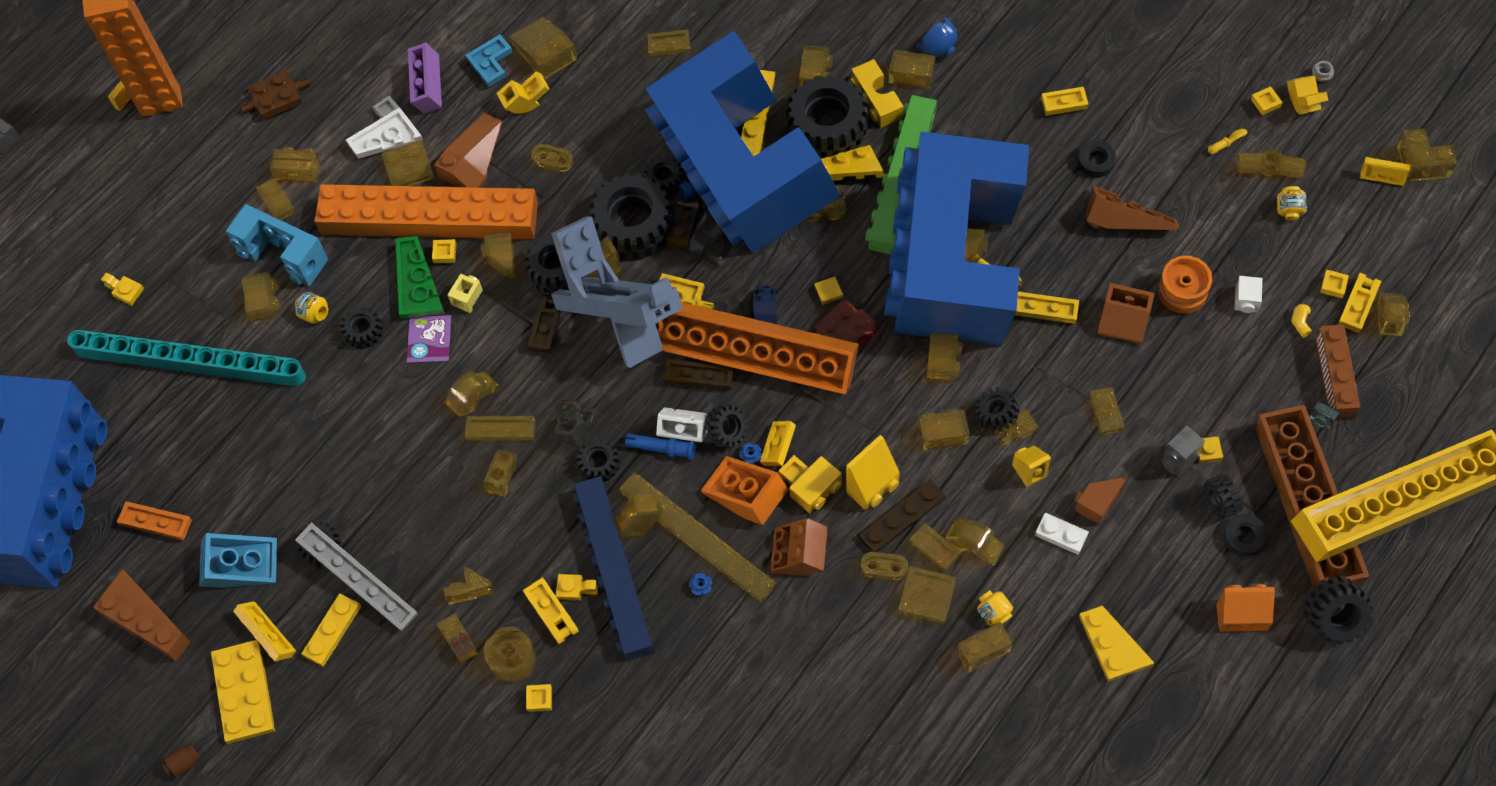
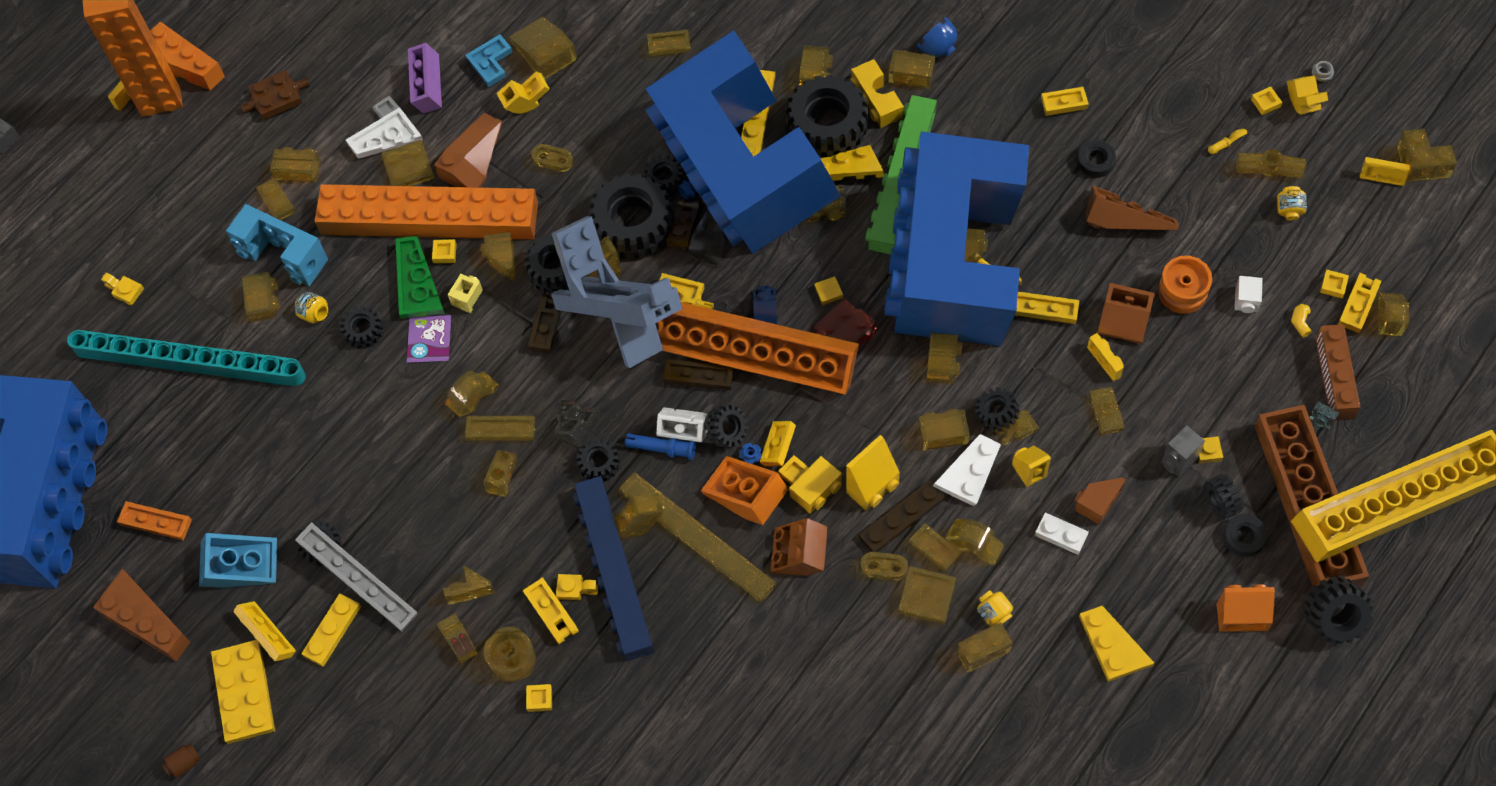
blue plate [689,573,712,596] -> none
none -> orange wedge [150,22,225,91]
none -> white wing [933,434,1001,506]
none -> yellow plate [1087,333,1124,382]

